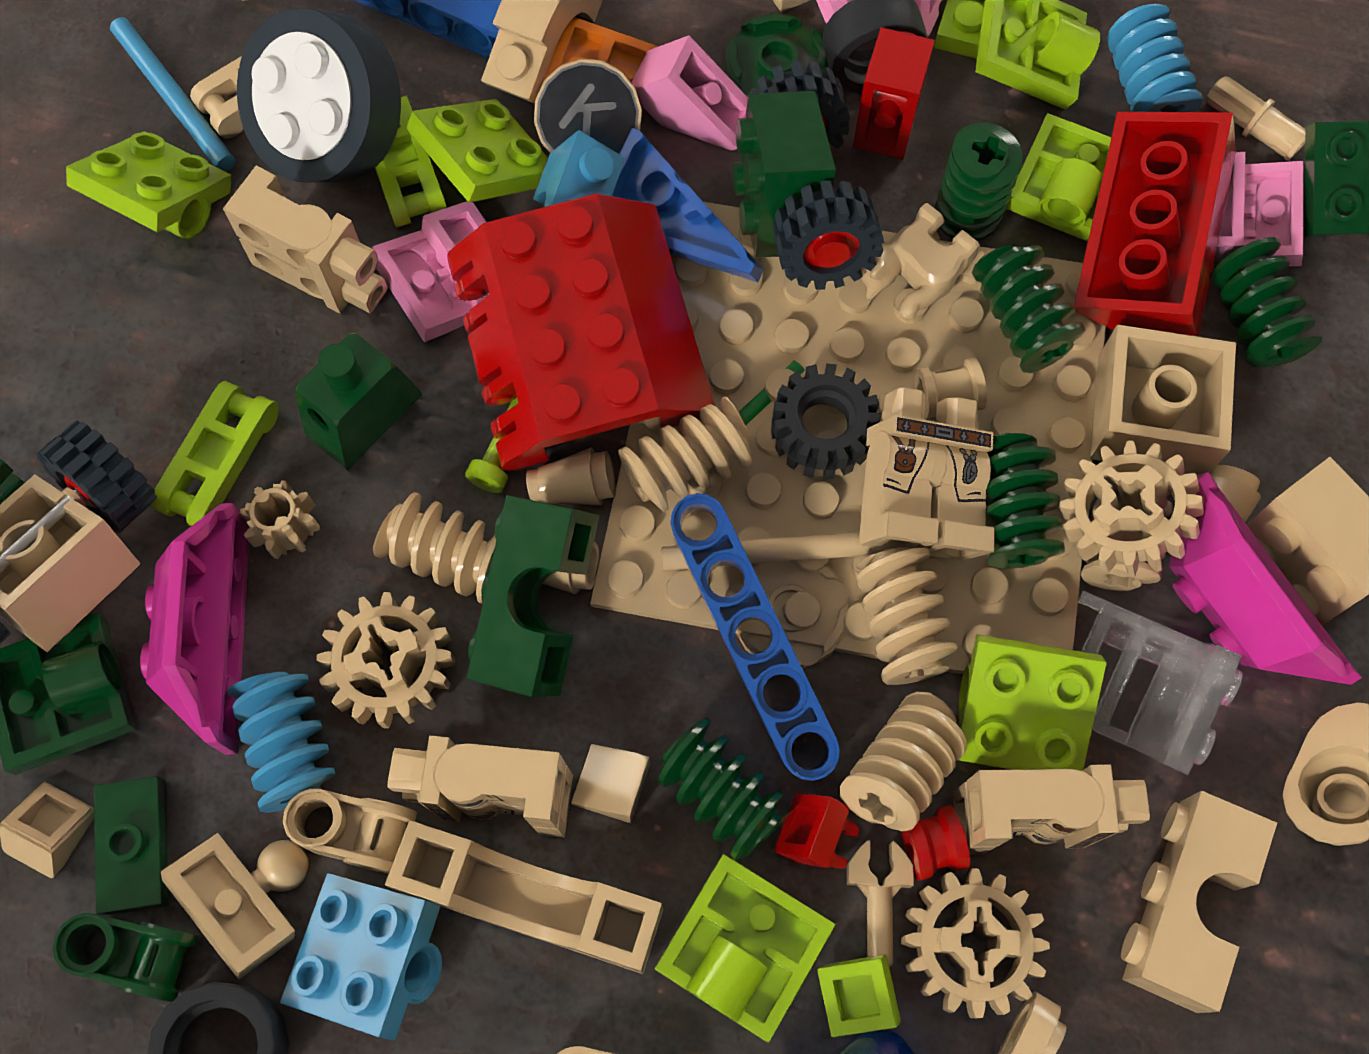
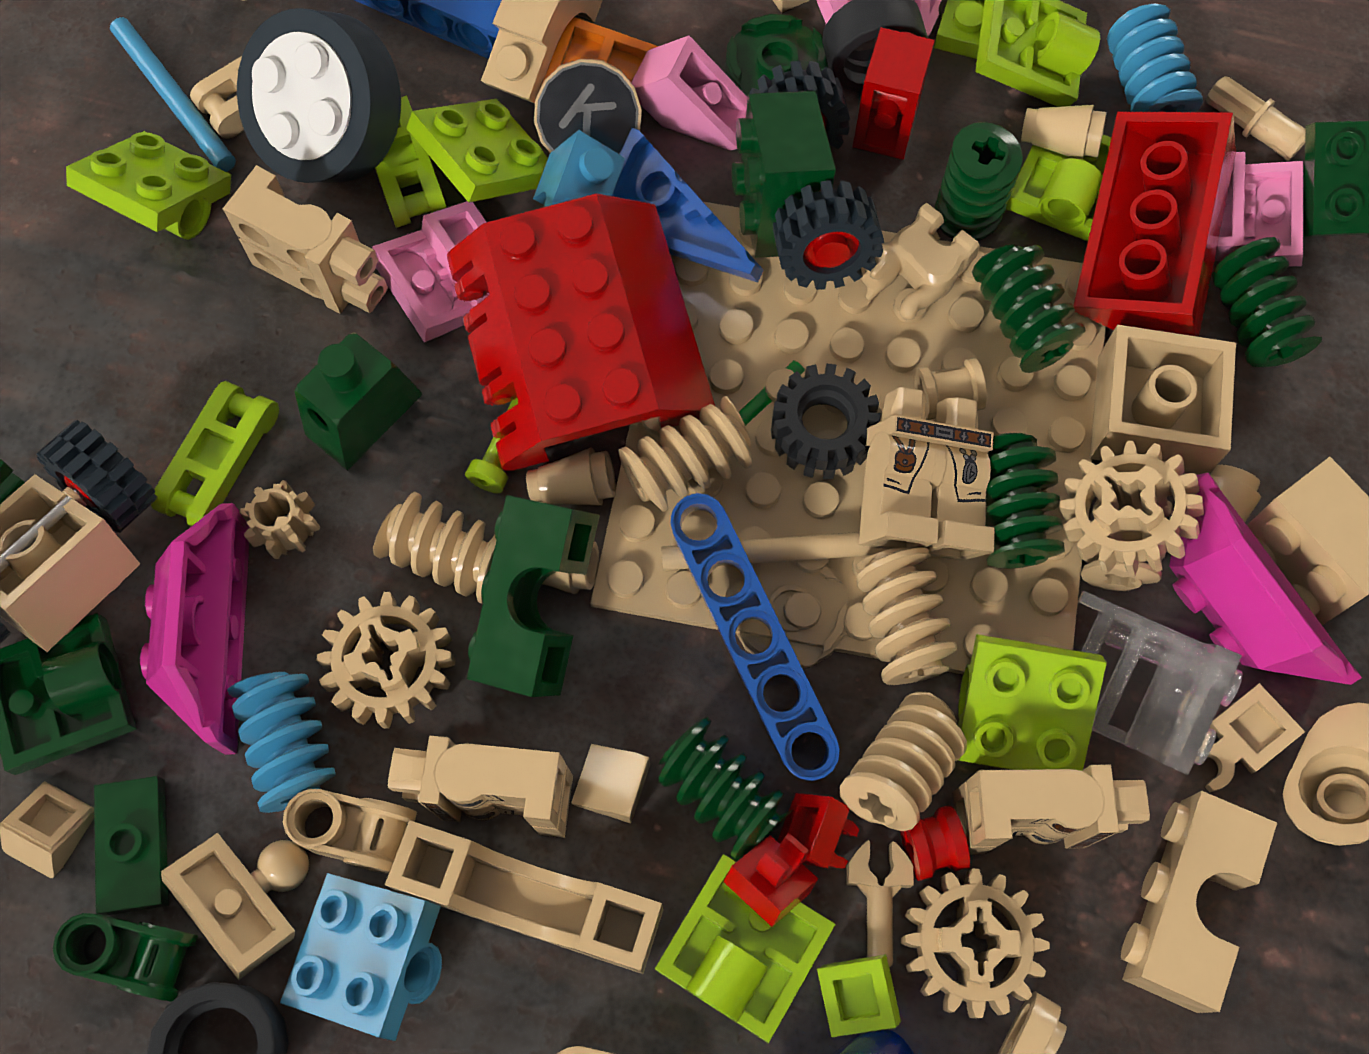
none -> red tile [723,833,819,927]
none -> tan cone [1021,105,1107,160]
none -> tan plate [1182,683,1305,792]

